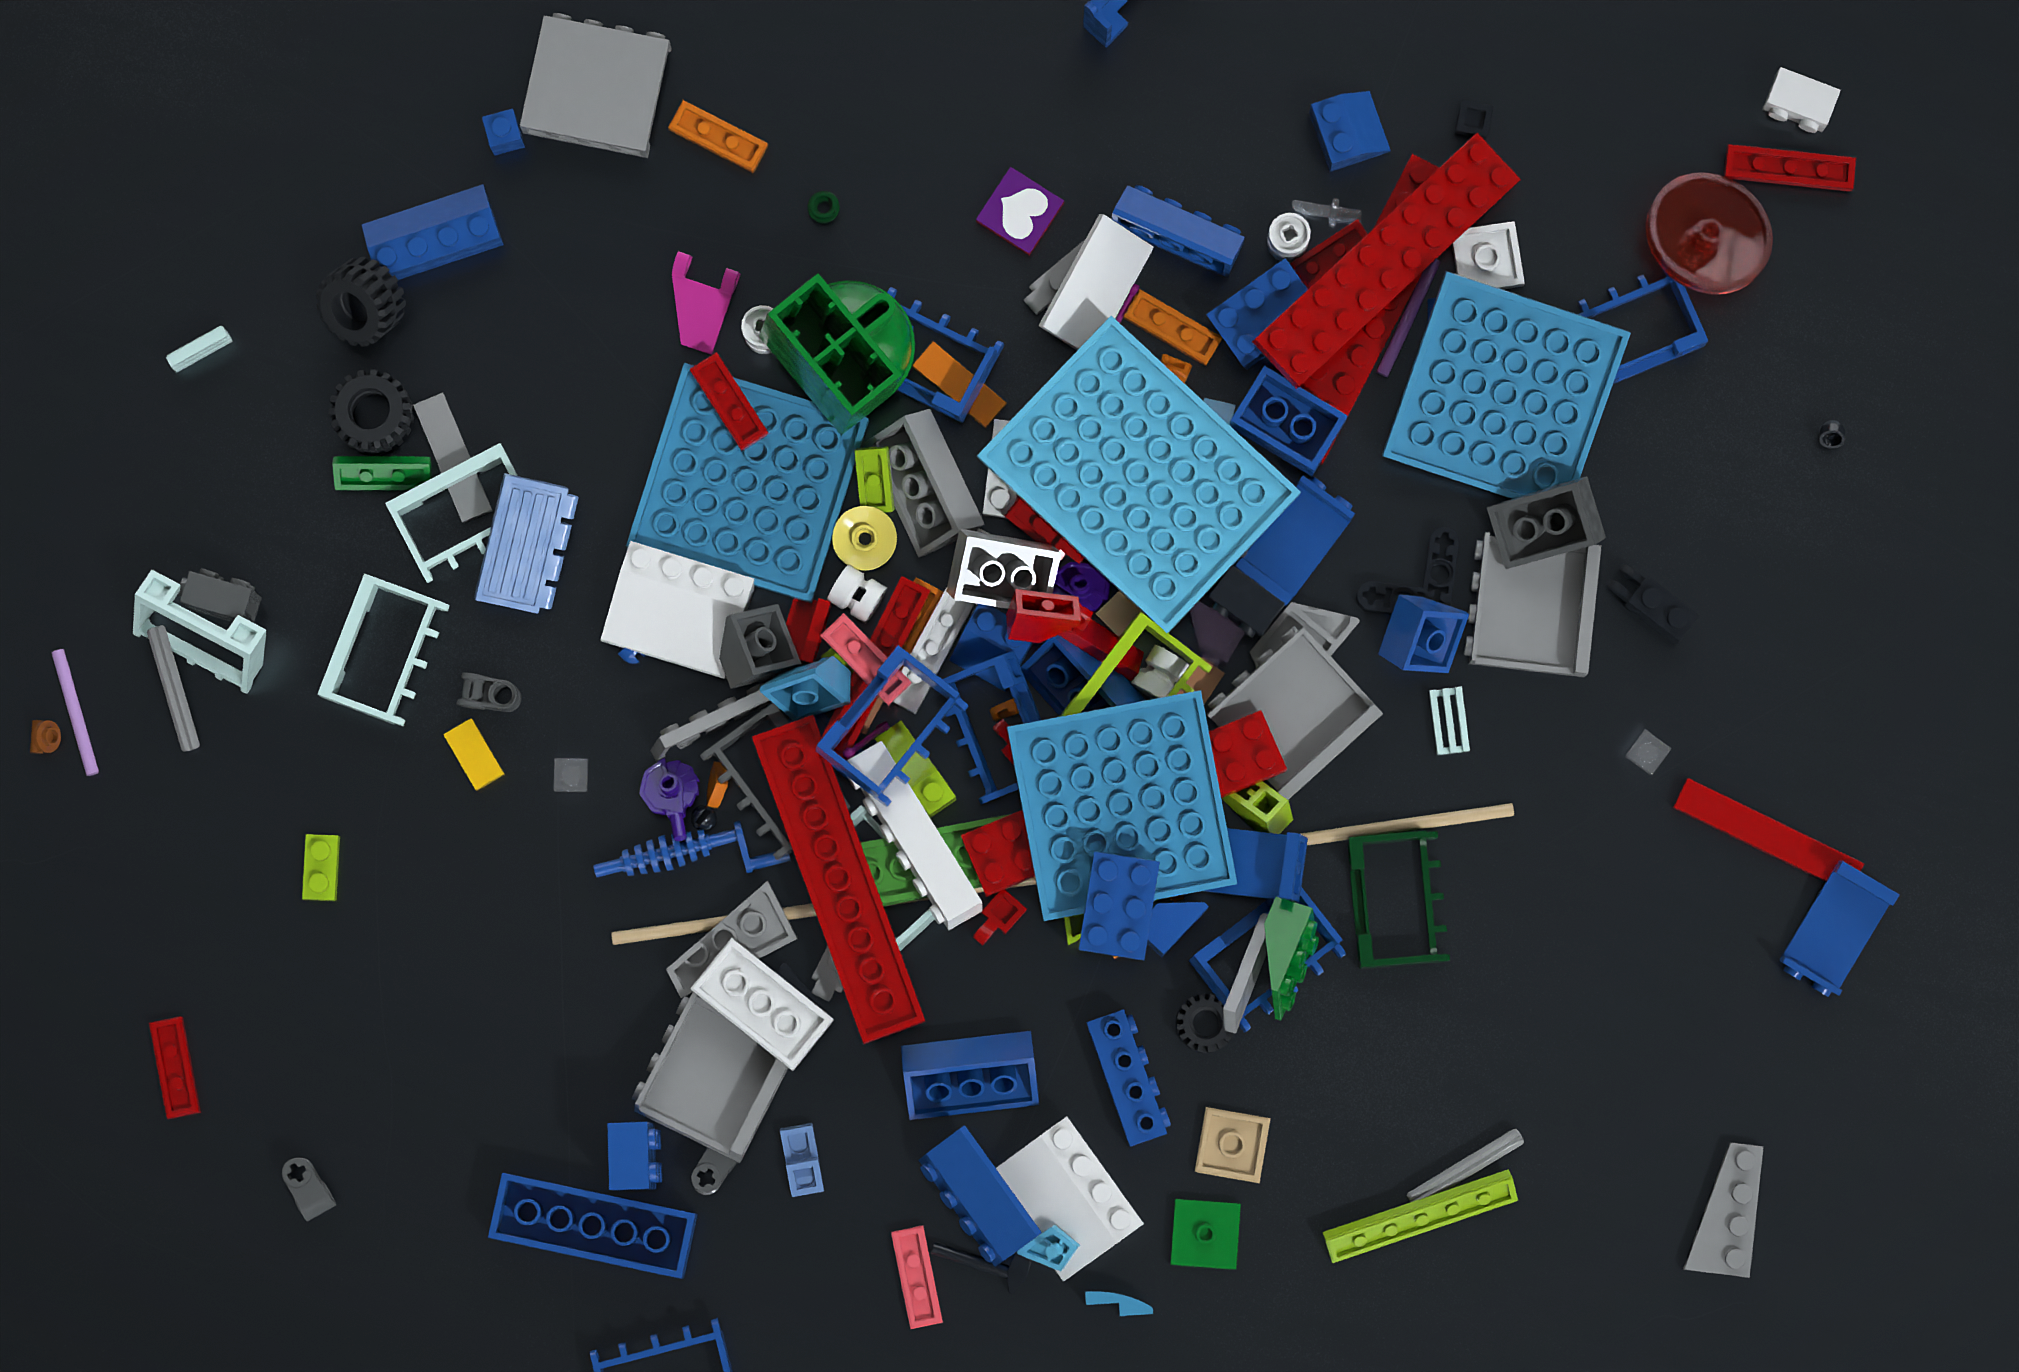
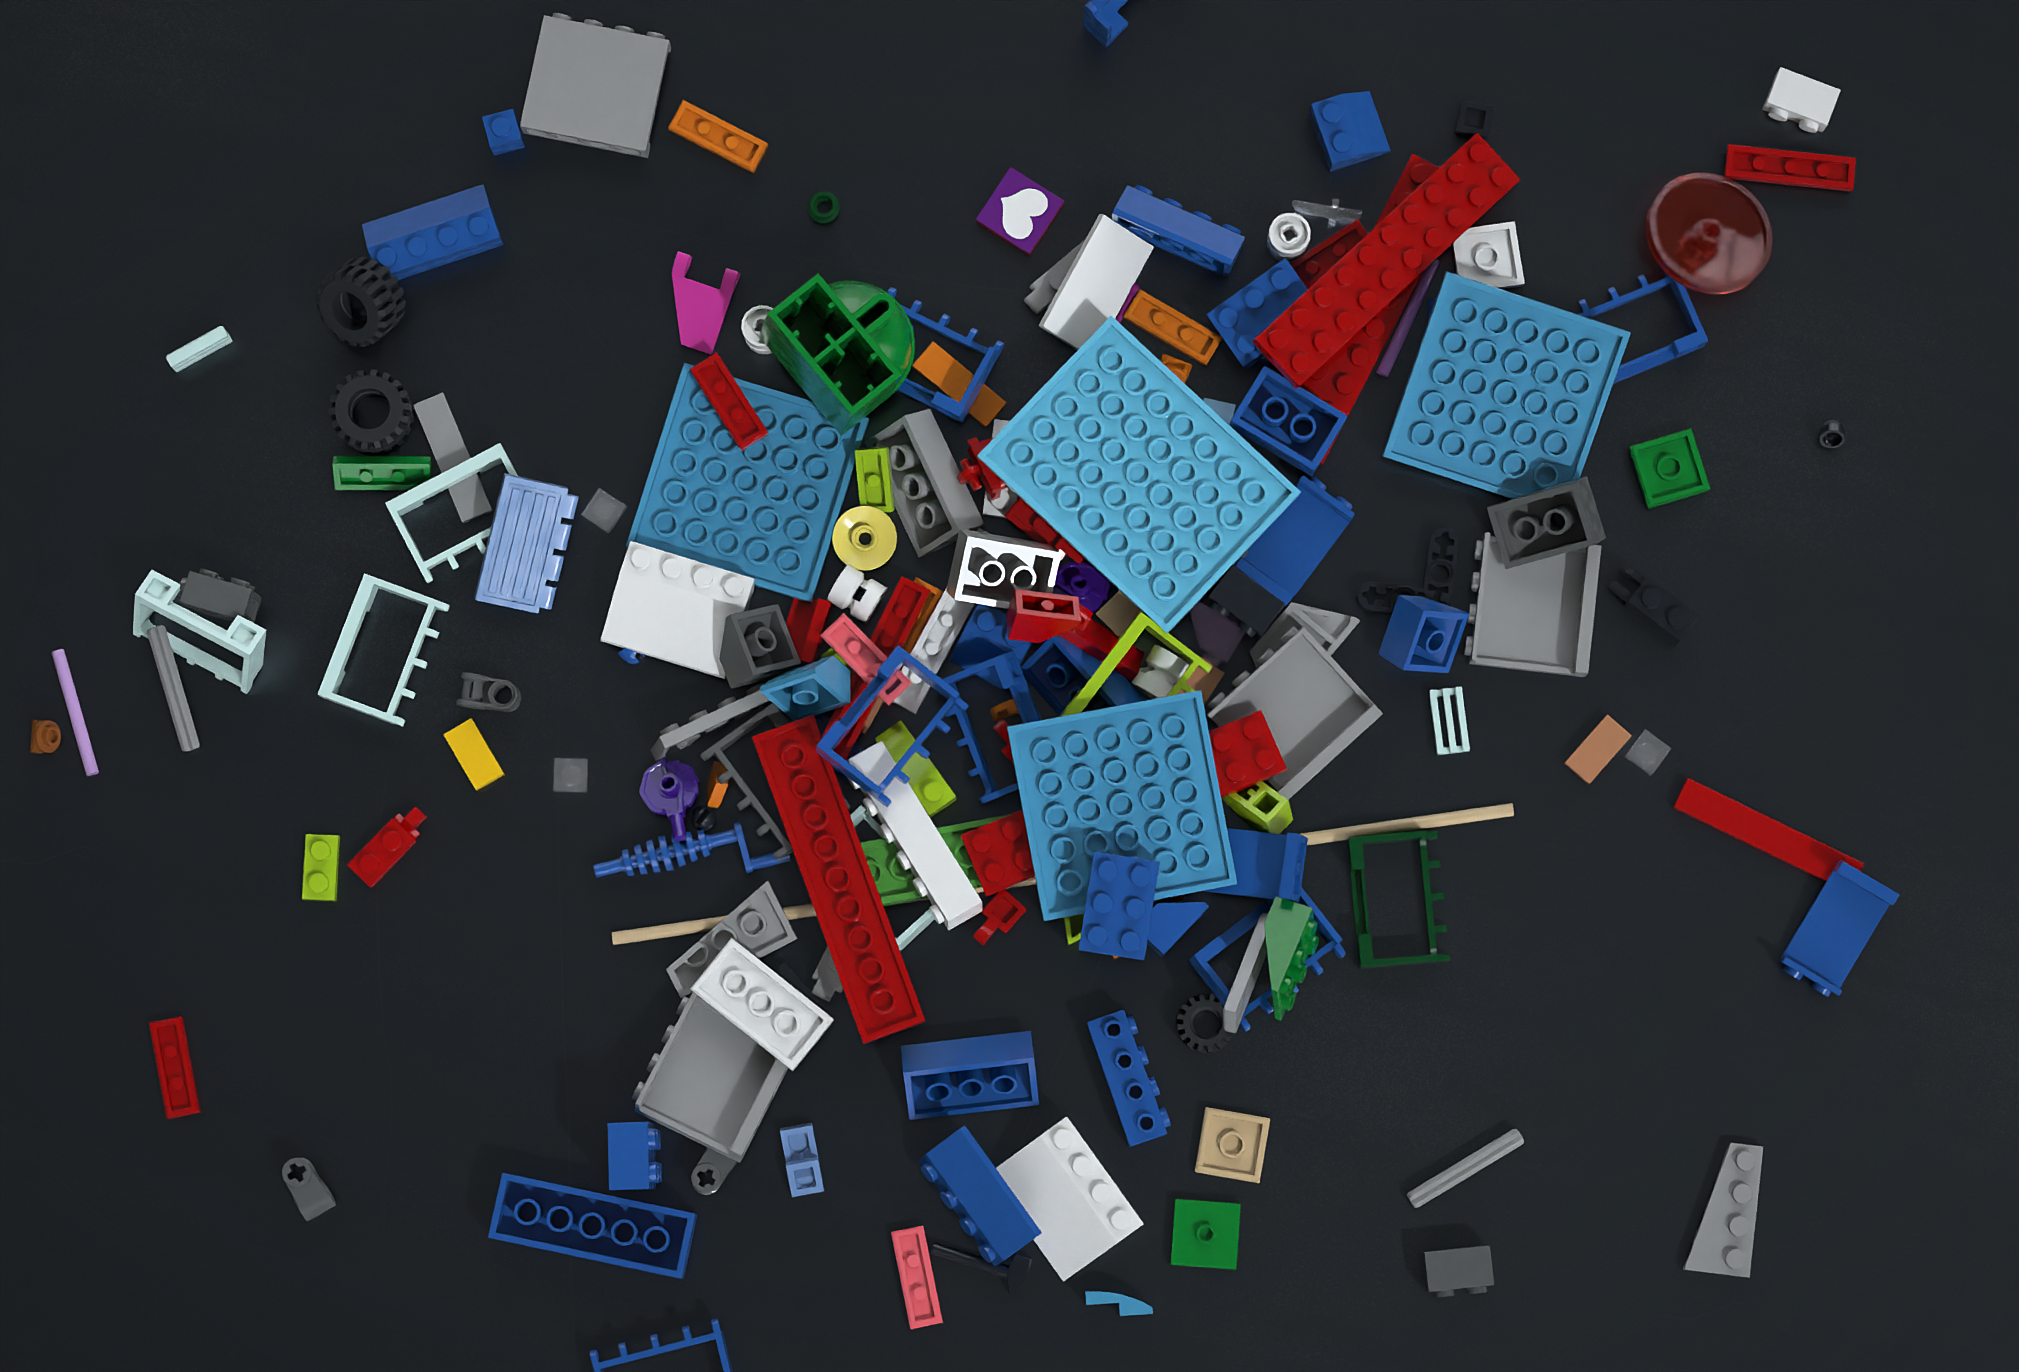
magenta hinge [843,721,890,760] -> none
medium azure piece [1017,1225,1080,1271] -> none
lime tile [1323,1169,1518,1263] -> none
none -> red hinge [347,807,427,888]
none -> clear plate [581,488,627,534]
none -> red hips [957,437,1008,501]
none -> dark grey brick [1422,1245,1494,1298]
none -> nougat tile [1564,714,1632,785]
none -> green plate [1628,428,1710,509]

